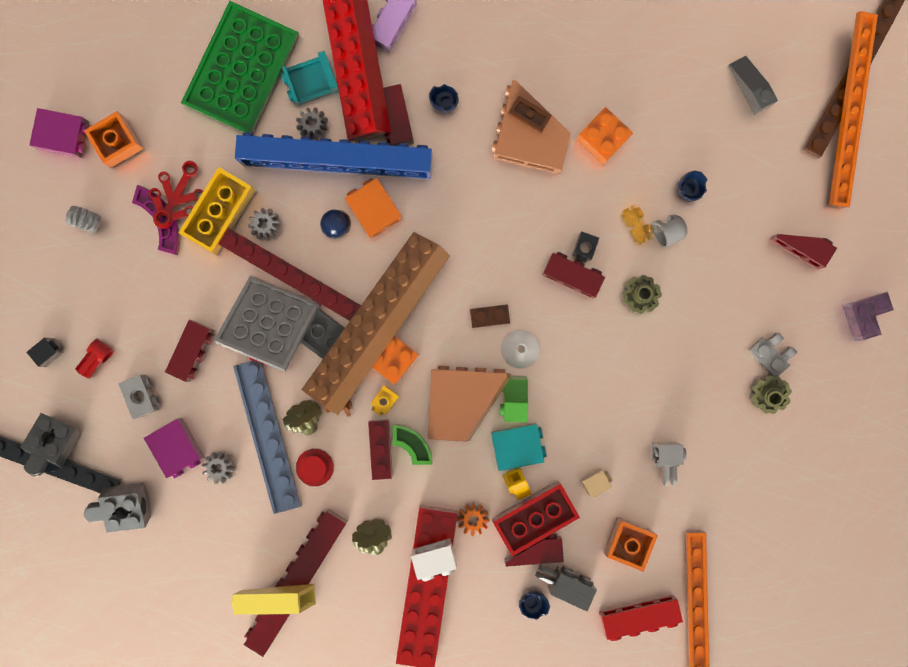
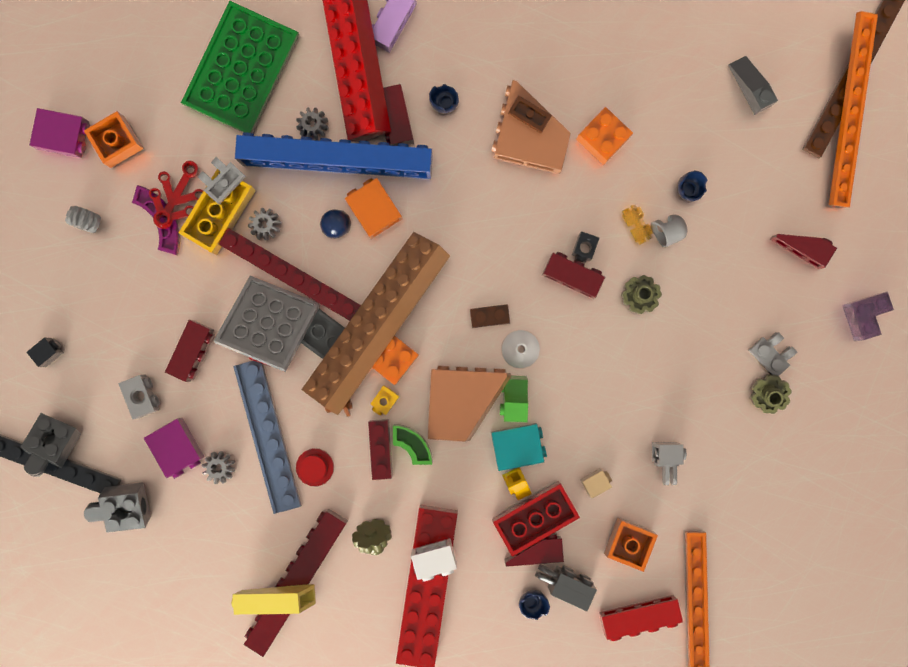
red piece [75,338,114,379] -> none
teal panel [280,50,339,107] -> none
olive plant [283,400,322,435] -> none
orange gear [457,502,490,536] -> none
none -> light grey plate [197,157,246,205]

